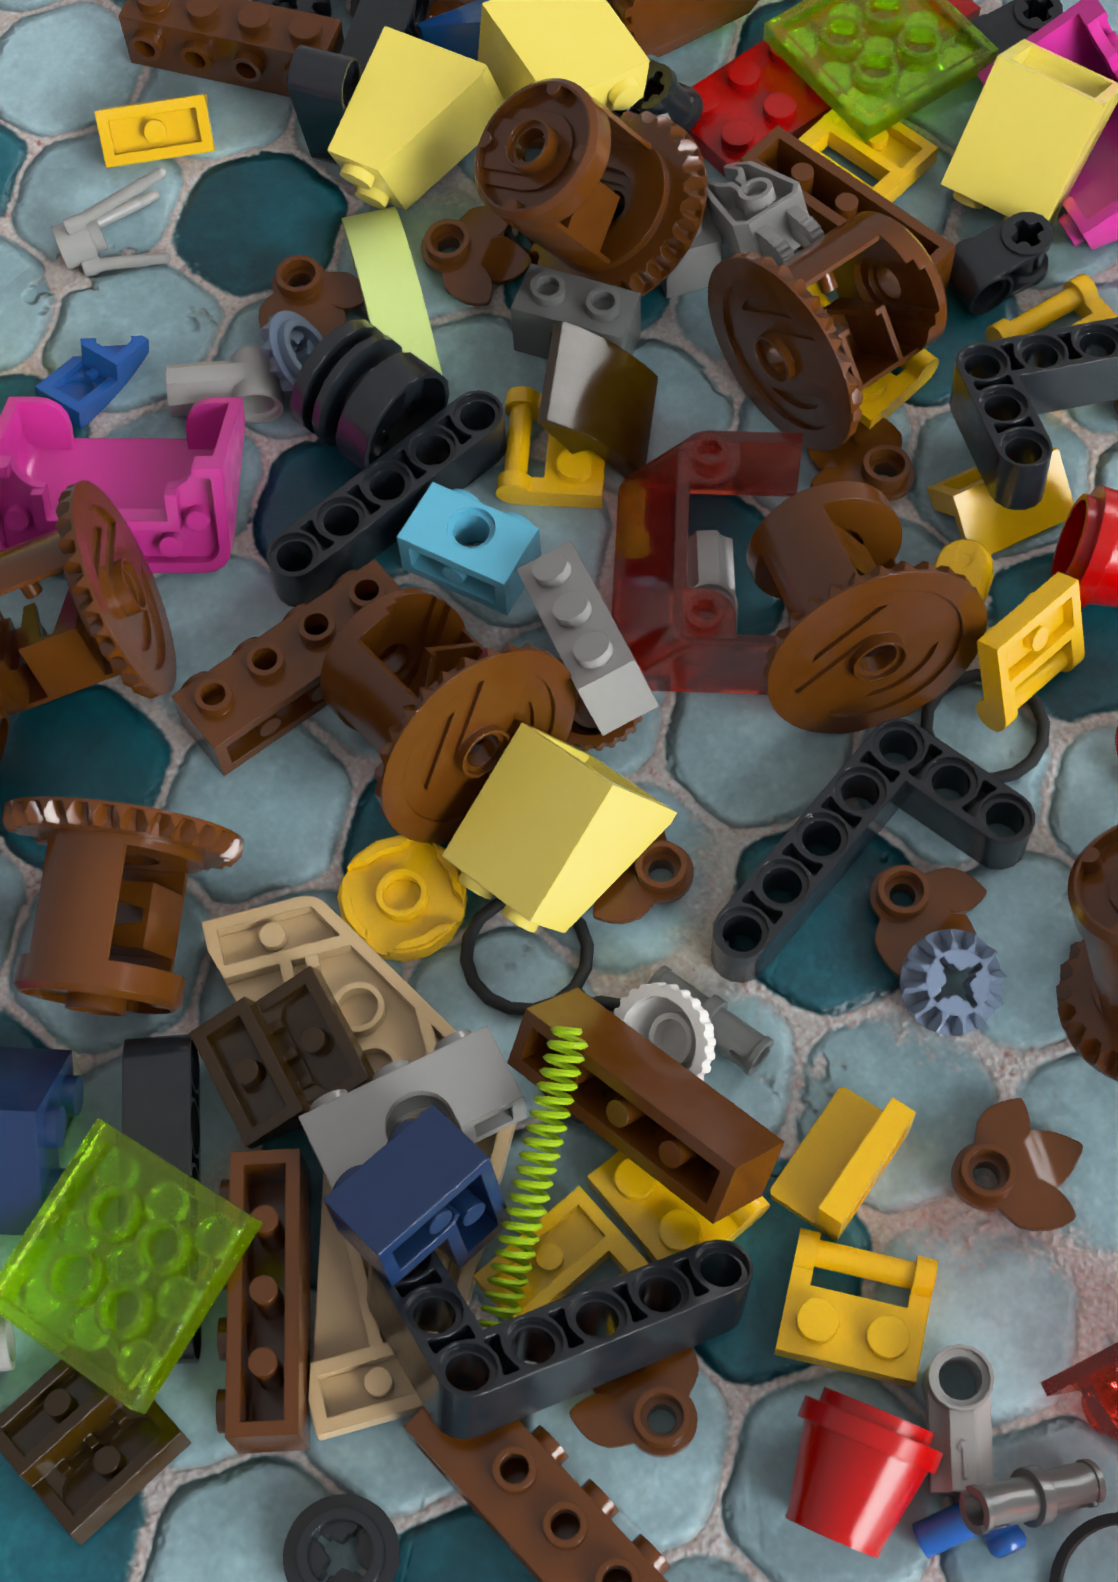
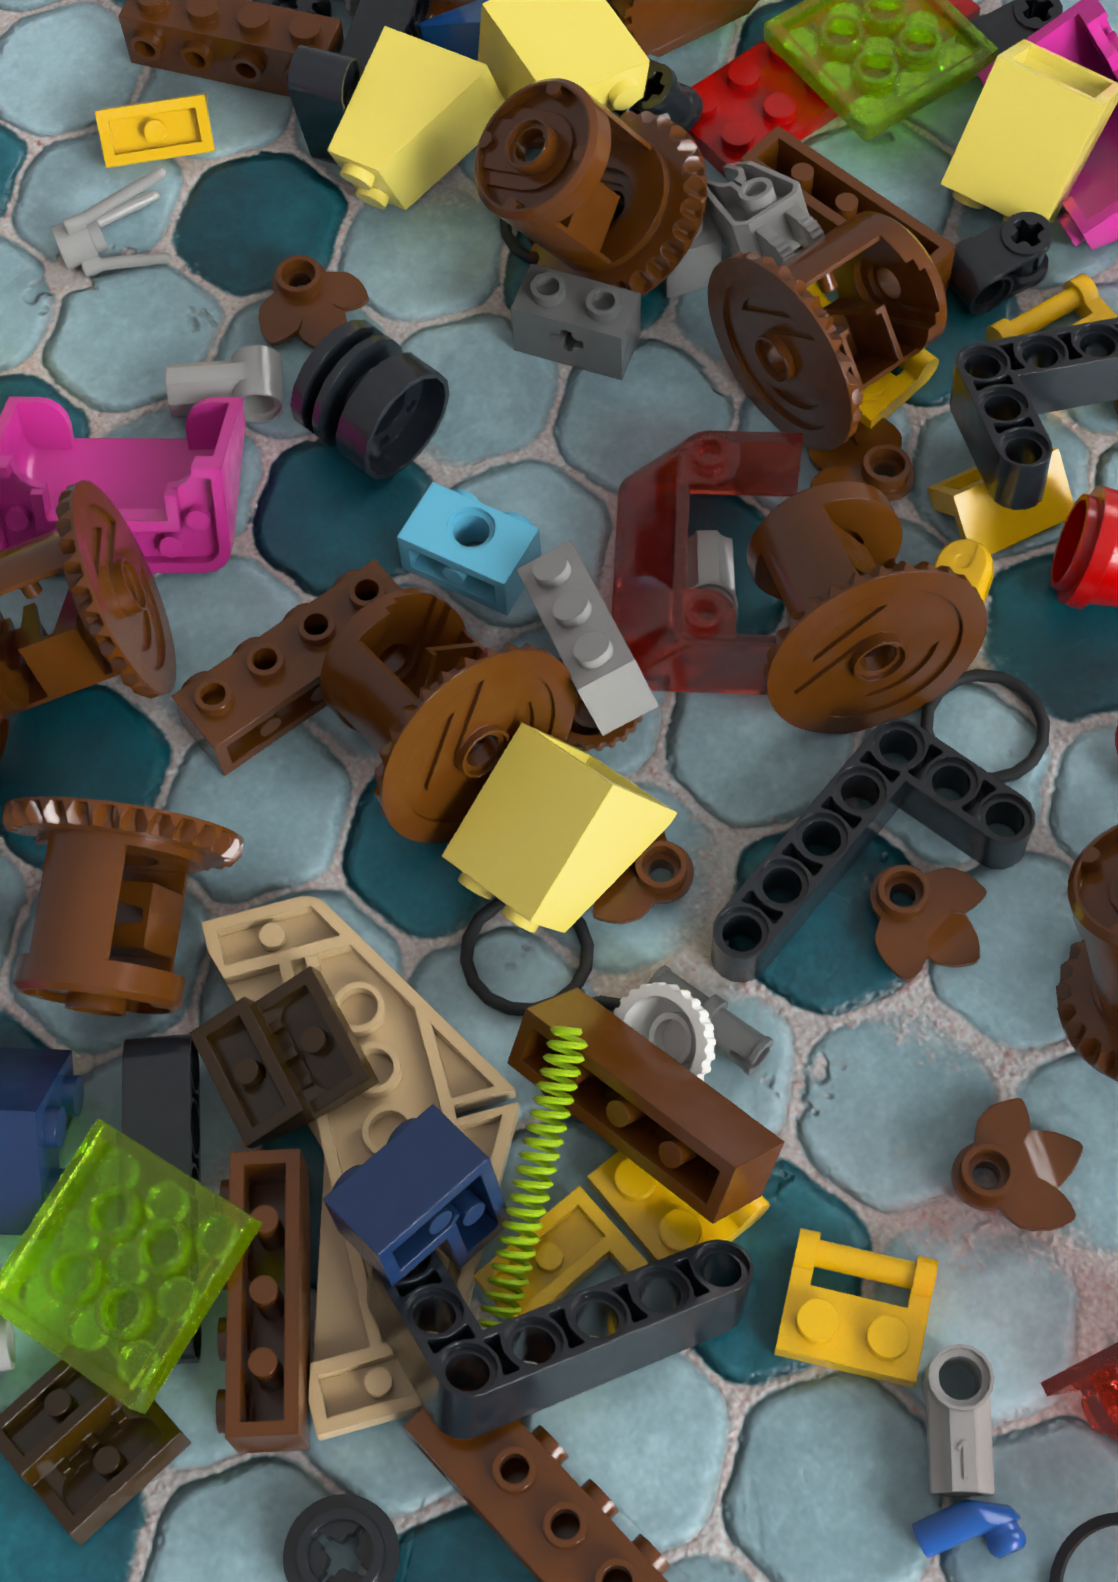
blue slope [35,335,149,430] -> none
sand blue gear [260,310,323,391] -> none
black beam [266,390,507,607] -> none
light grey arch [298,1026,527,1189] -> none
yellow tile [337,835,468,962] -> none
yellowish green slope [341,207,442,375] -> none
reddish brown plate [421,206,532,307] -> none
yellow plate [496,386,606,509] -> none
dark brown slope [537,321,658,479] -> none
reddish brown plate [569,1337,699,1458] -> none
yellow panel [770,1087,916,1242] -> none
red piece [785,1387,943,1558] -> none
yellow plate [799,90,939,203] -> none
sand blue gear [900,929,1007,1036] -> none
dark grey pin [959,1458,1106,1536] -> none
yellow plate [976,572,1085,732] -> none

